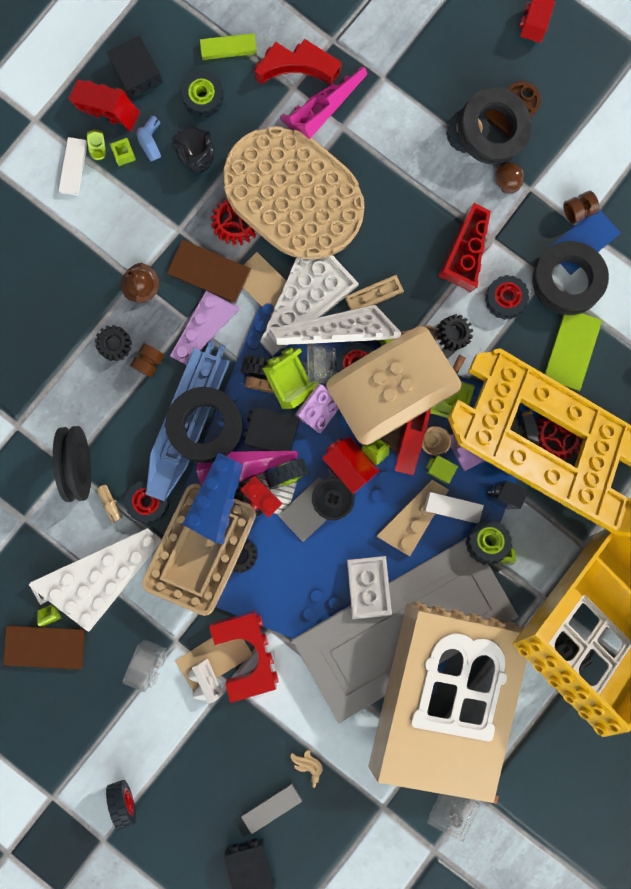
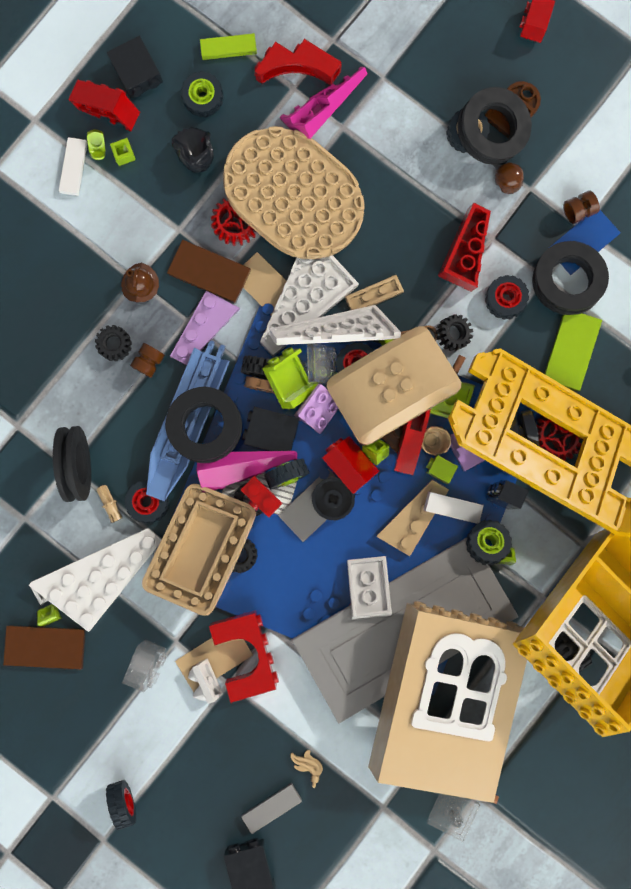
medium blue arm [136,116,162,162] -> none
blue wedge [182,453,243,544] -> none

